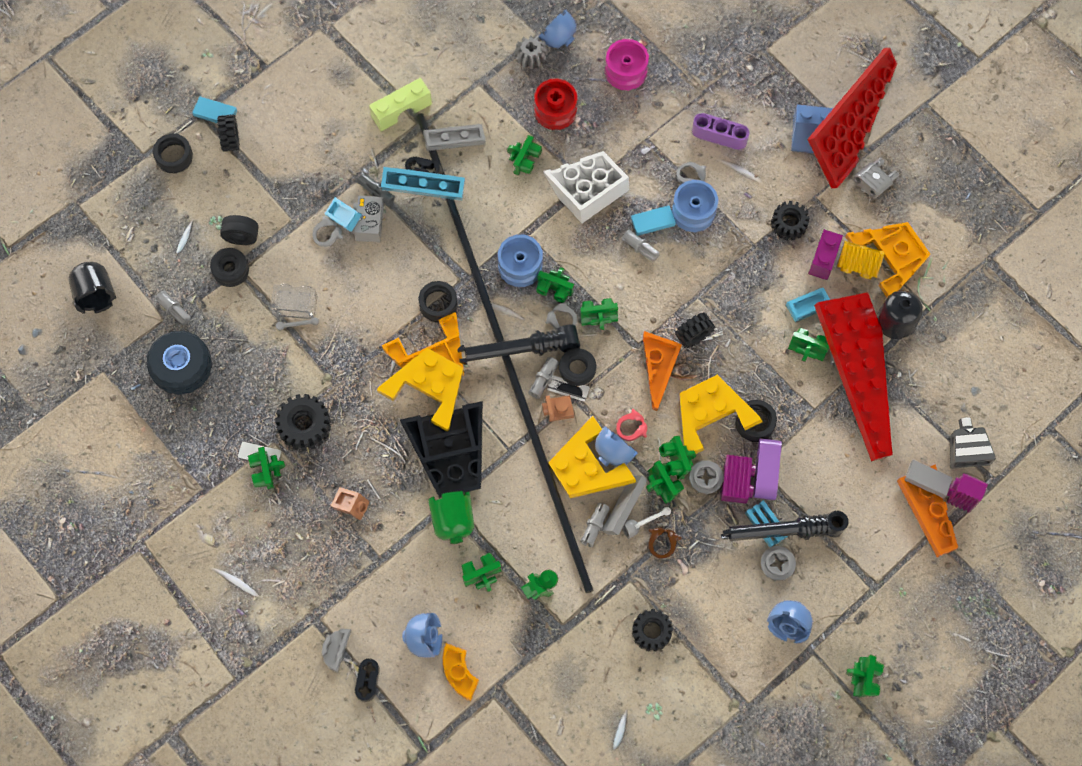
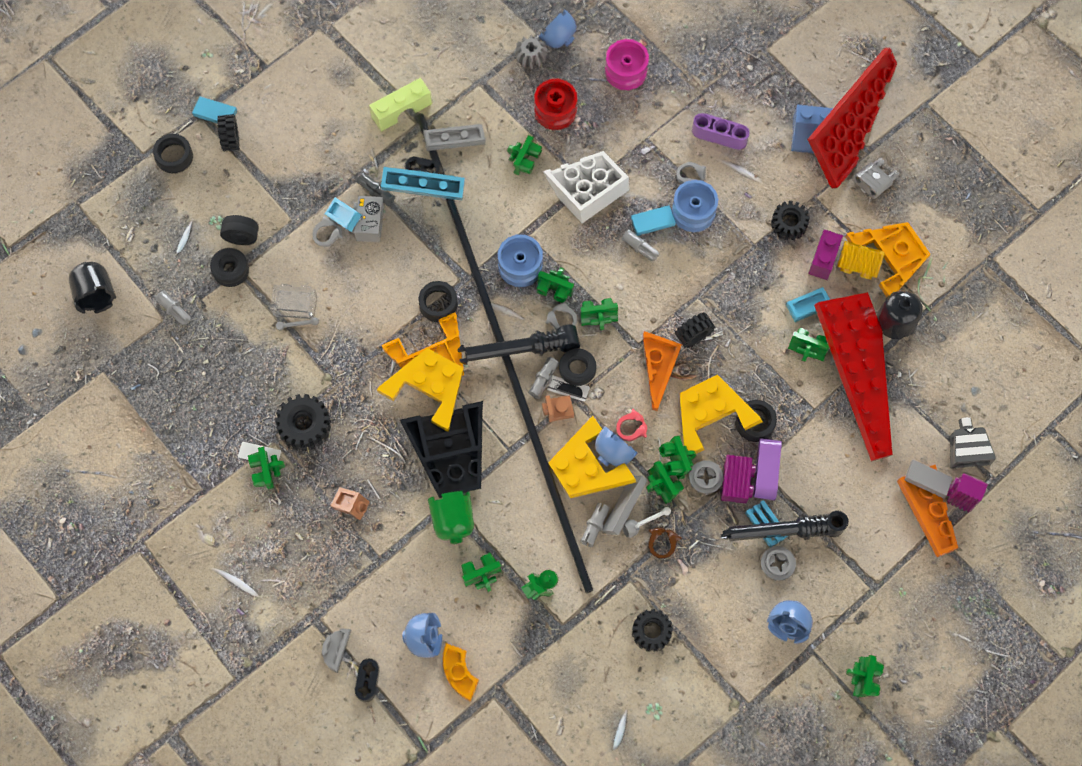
black wheel [146,330,212,395] -> none

